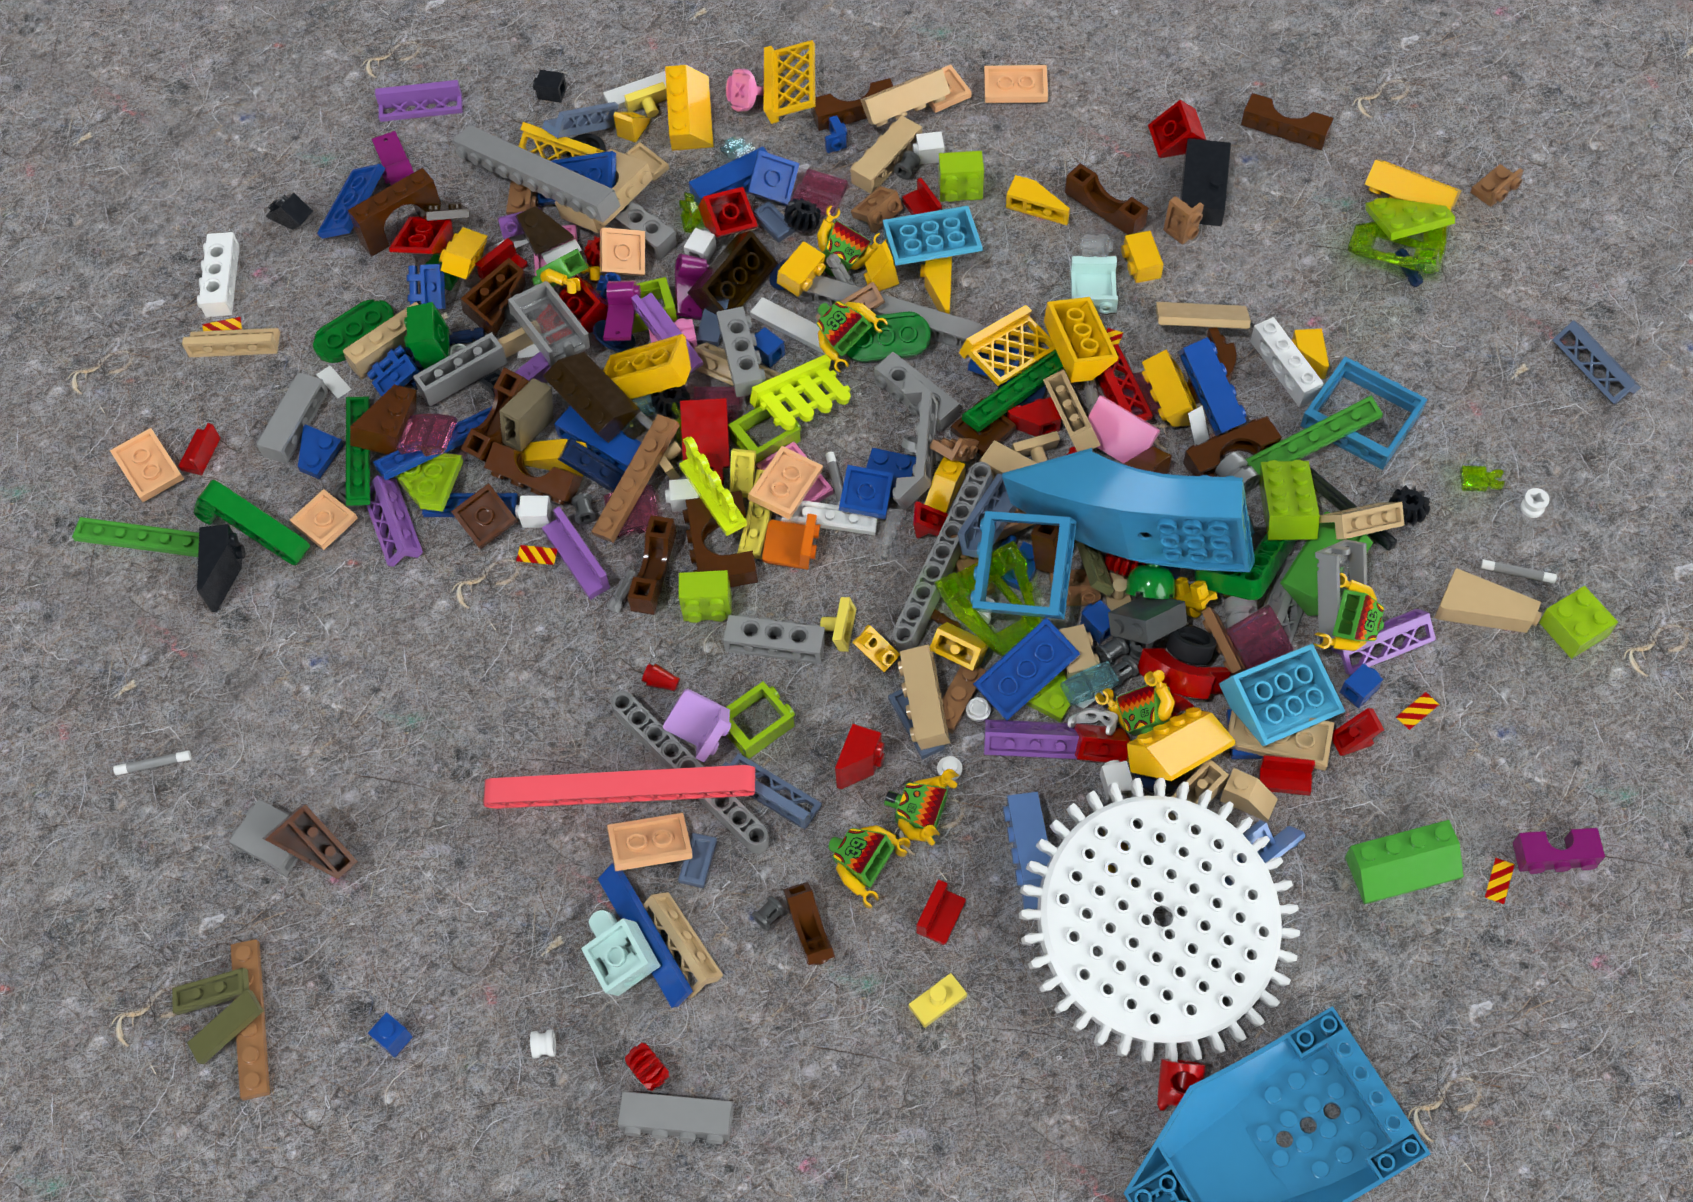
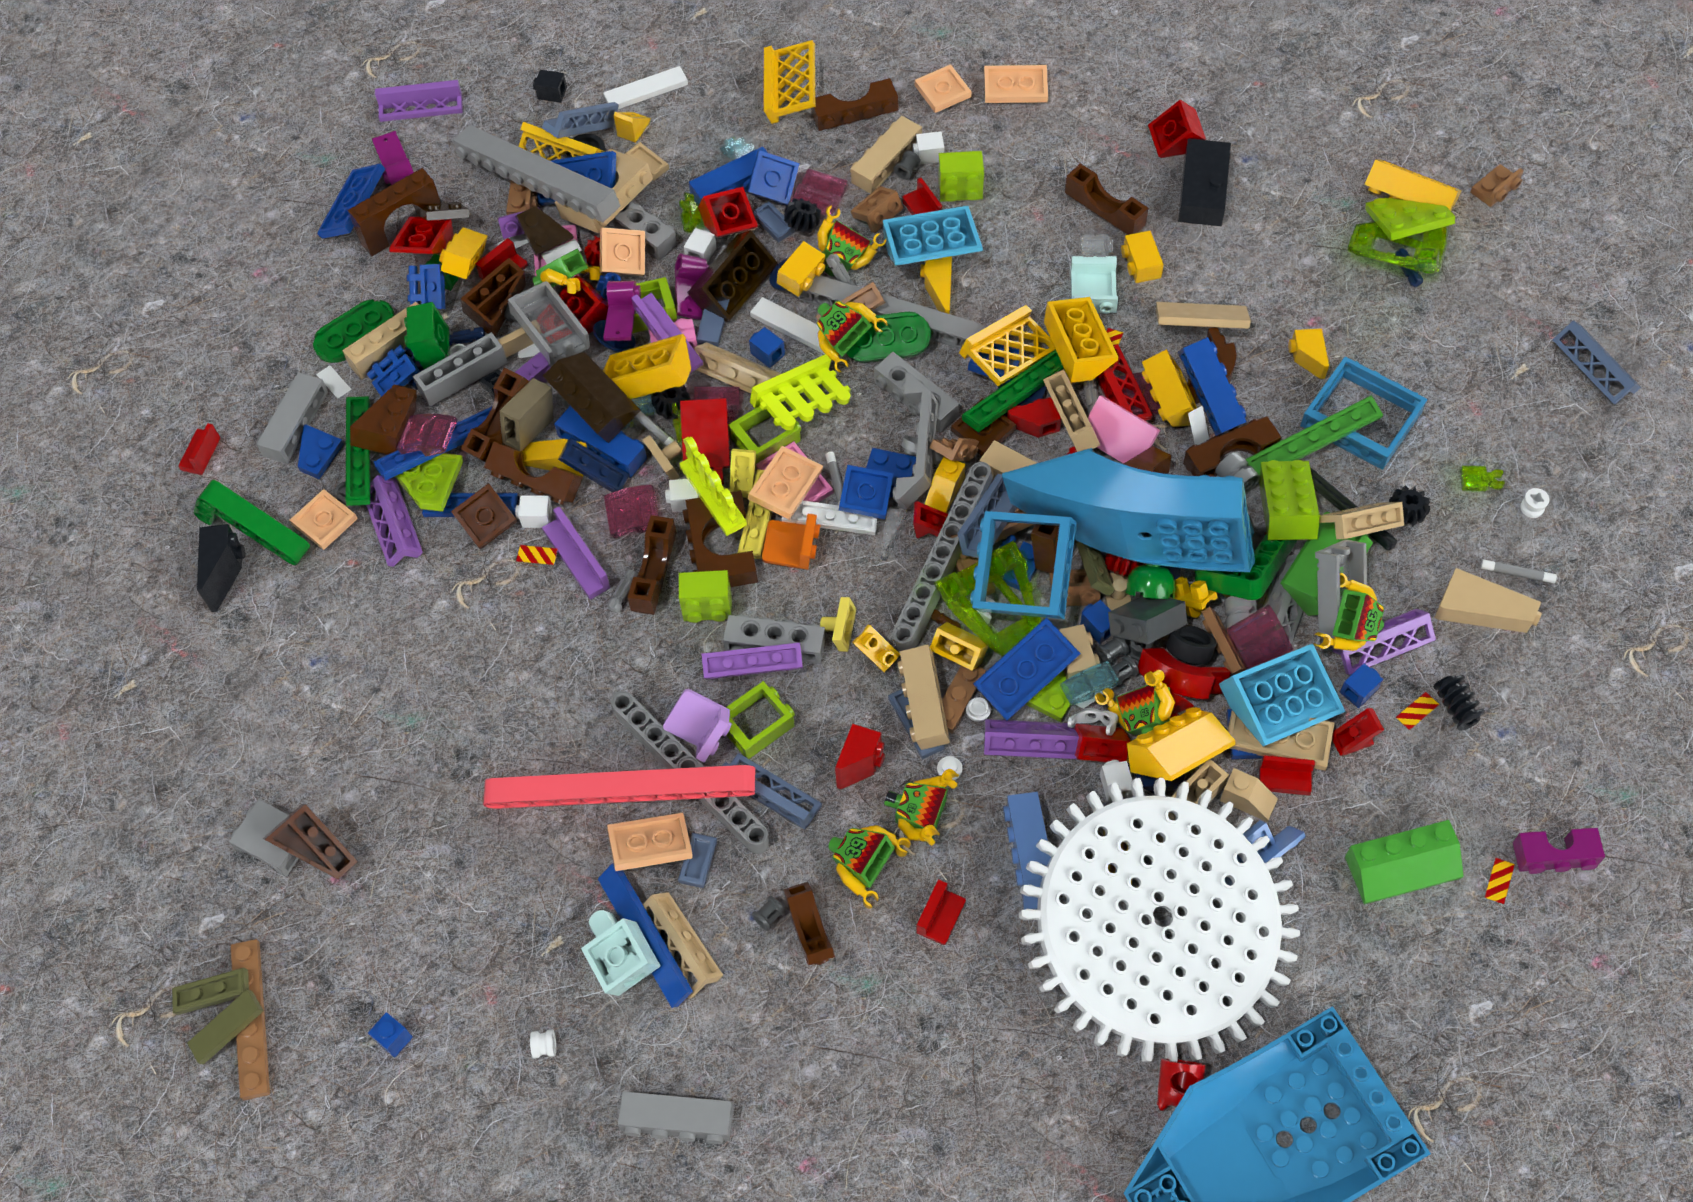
bright green tile [72,517,199,557] -> none
light nougat plate [110,428,184,502] -> none
light grey bar [113,750,192,775] -> none
tan fence [182,328,280,357] -> none
white brick [197,232,239,317] -> none
sticker [202,317,242,331] -> none
black slope [266,193,313,230] -> none
dark grey bush [571,493,596,525] -> none
medium nougat plate [591,414,680,543] -> none
light yellow tile [624,82,667,118] -> none
red gear [625,1042,669,1091] -> none
red cone [642,663,680,692] -> none
yellow slope [665,65,714,151] -> none
light grey brick [717,307,766,398] -> none
bright pink tile [726,69,764,112] -> none
blue bracket [825,115,847,153] -> none
tan brick [861,68,951,127] -> none
yellow slope [863,242,899,291] -> none
light yellow tile [909,973,967,1028] -> none
yellow slope [1006,175,1070,225] -> none
tan tile [1011,431,1060,463] -> none
medium nougat bracket [1163,196,1204,245] -> none
reddish brown arch [1241,93,1334,150] -> none
white brick [1250,317,1324,408] -> none
lime brick [1539,585,1618,659] -> none
none -> medium lavender fence [701,642,803,680]
none -> black piece [1433,675,1485,731]

